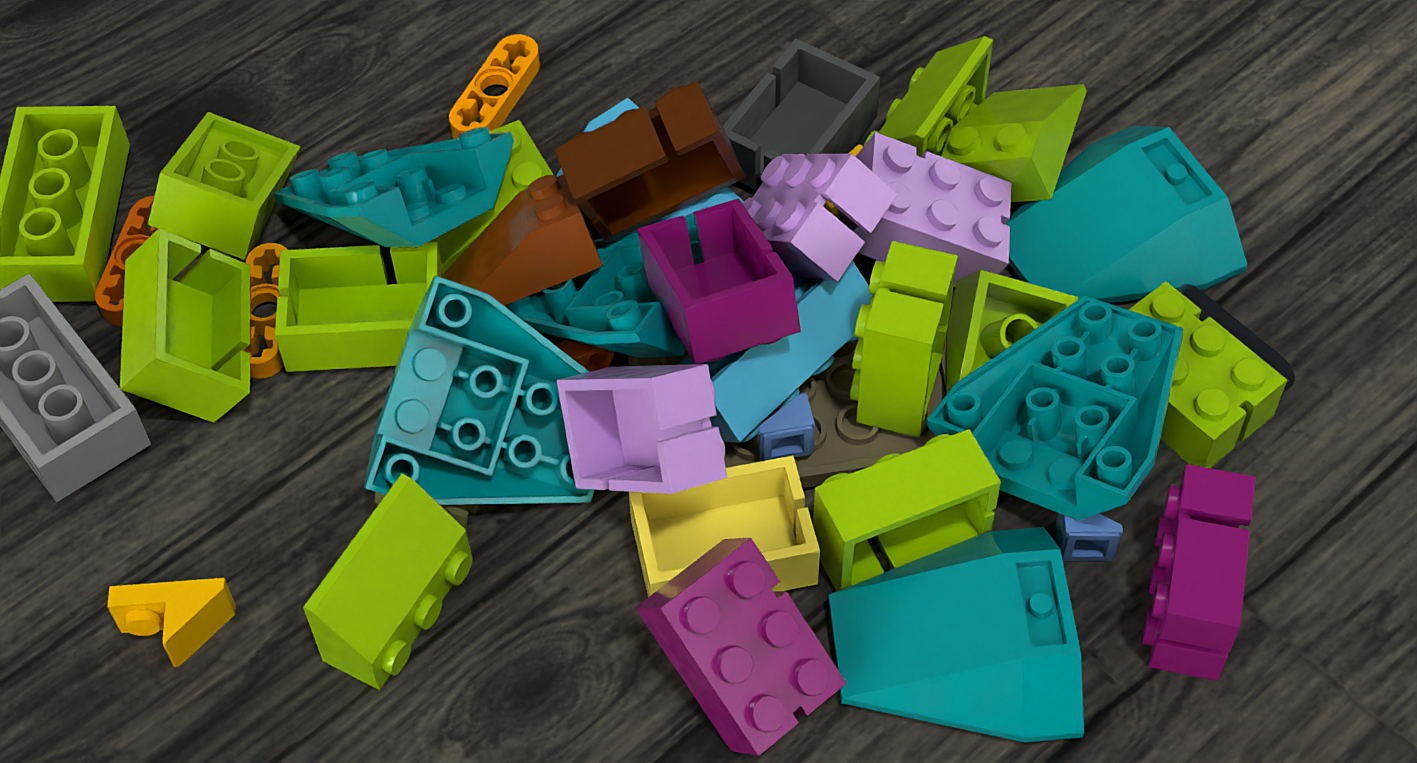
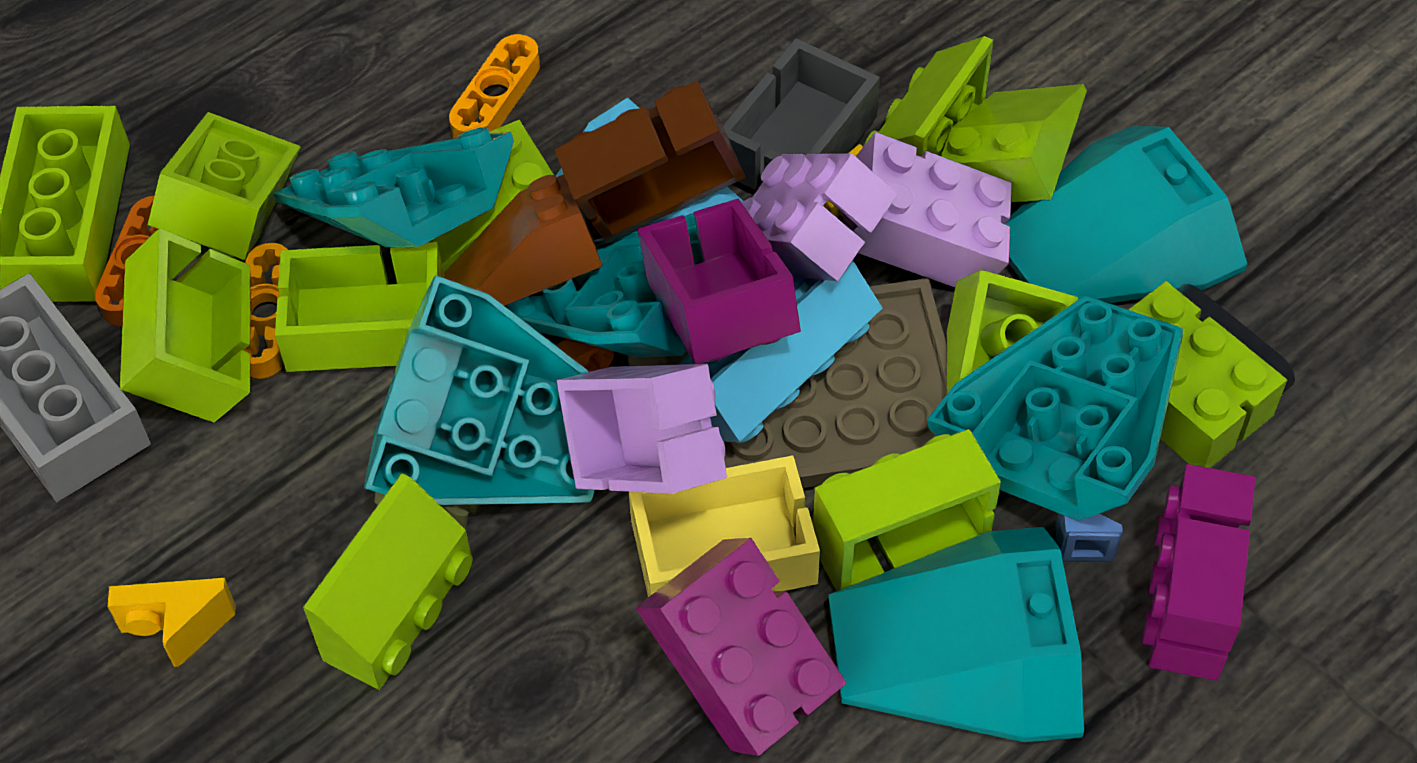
medium blue slope [758,393,815,461] -> none
lime piece [850,241,958,438] -> none

